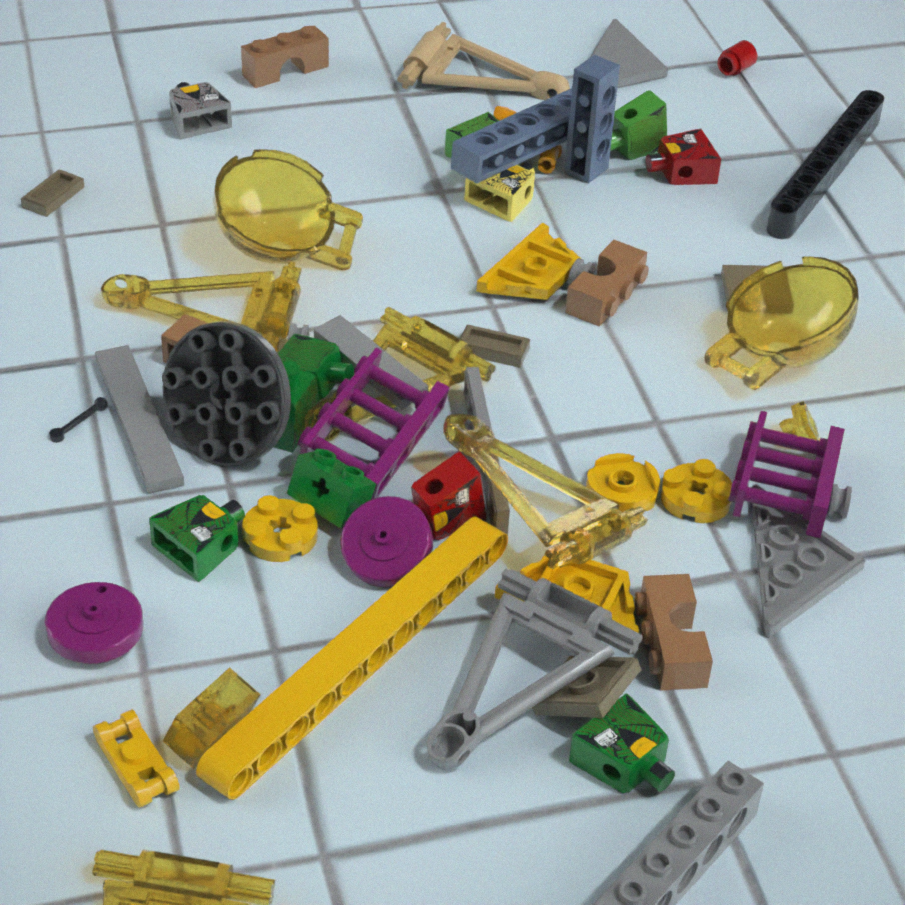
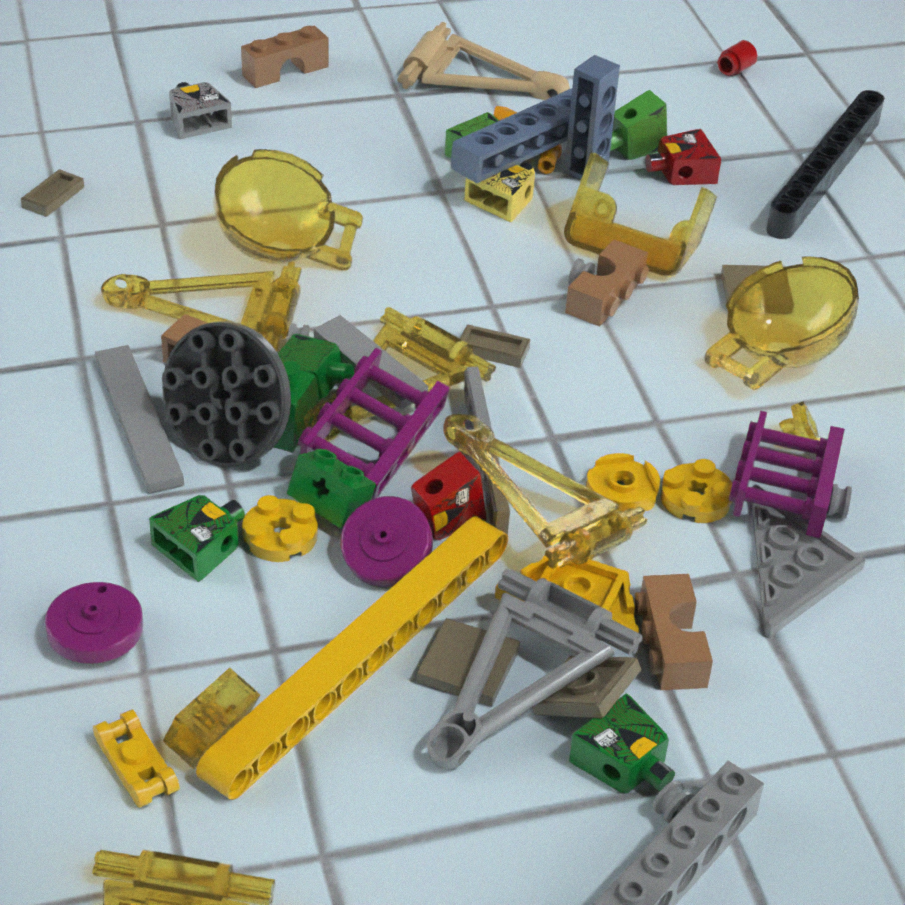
black hinge [49,397,108,443] -> none
yellow wing [476,223,581,300] -> none
light grey tile [591,19,668,88] -> none
none -> dark tan tile [416,618,520,707]
none -> clear yellow windscreen [564,152,717,277]
none -> light grey bush [652,780,695,824]

